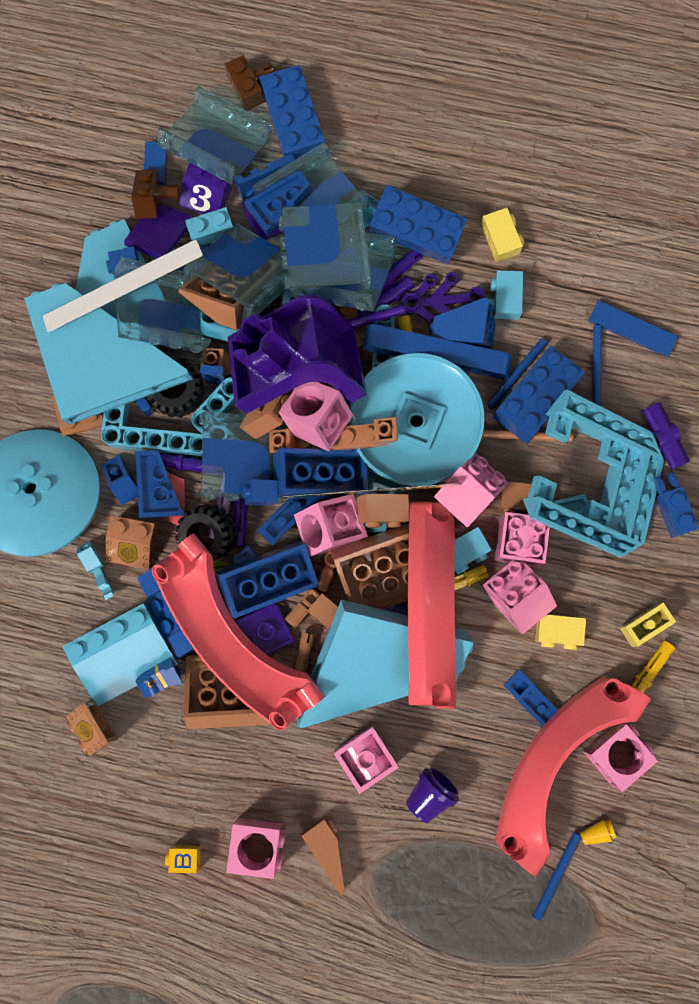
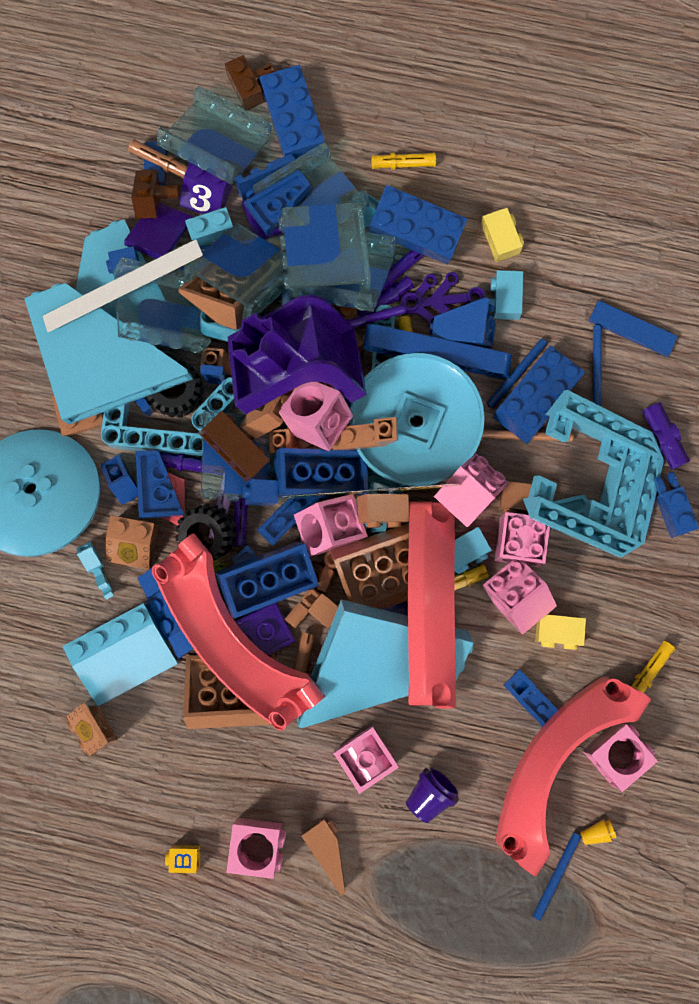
blue leg [135,657,182,698] -> none
light yellow brick [620,603,676,647] -> none
none -> nougat pin [128,139,188,178]
none -> reddish brown brick [198,411,269,482]
none -> yellow pin [371,152,436,170]

